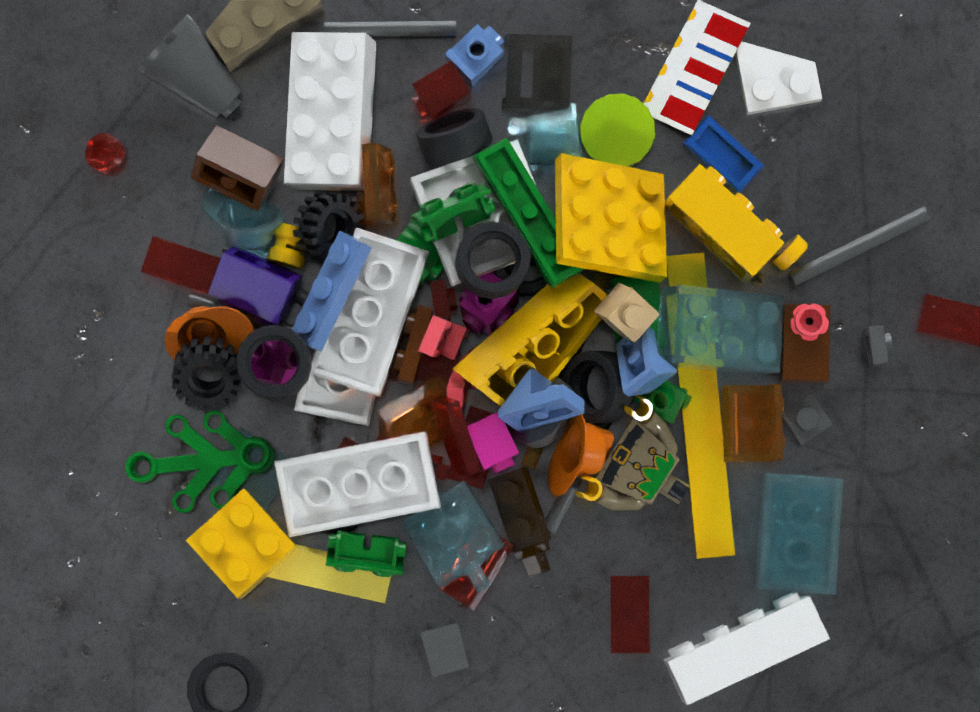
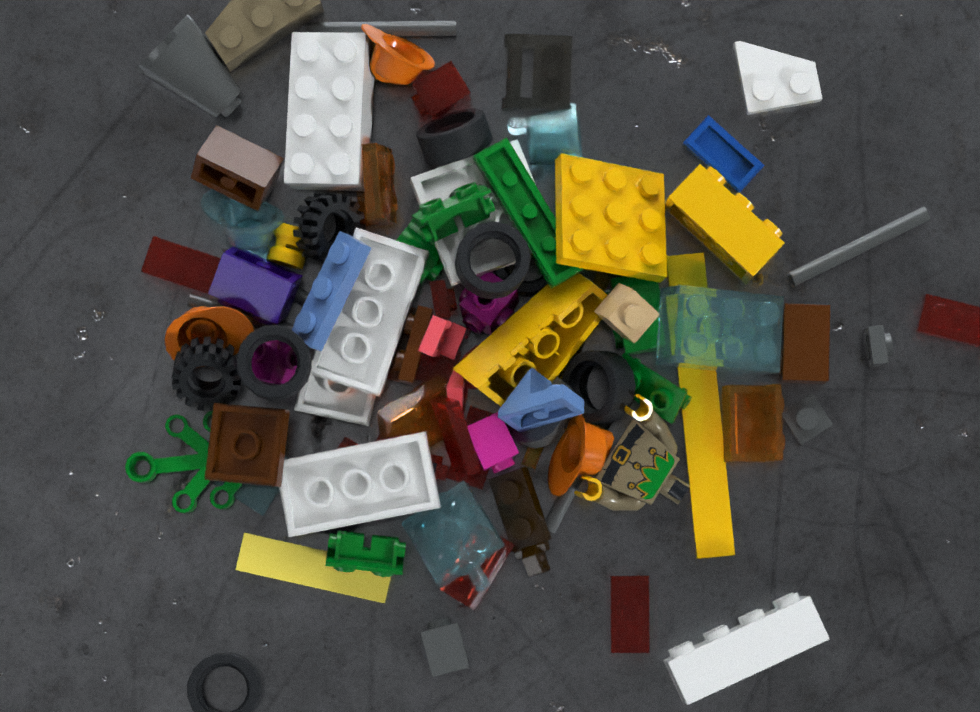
clear red tile [85,133,125,173] -> none
yellow brick [186,488,299,599] -> none
medium blue brick [445,24,504,87] -> none
lime tile [580,93,655,167] -> none
medium blue slope [615,327,677,397] -> none
sticker [643,0,751,135] -> none
clear light blue brick [754,473,843,595] -> none
yellow tile [772,234,808,271] -> none
coral plate [790,303,829,341] -> none
none -> reddish brown plate [205,403,290,487]
none -> orange piece [361,24,435,85]

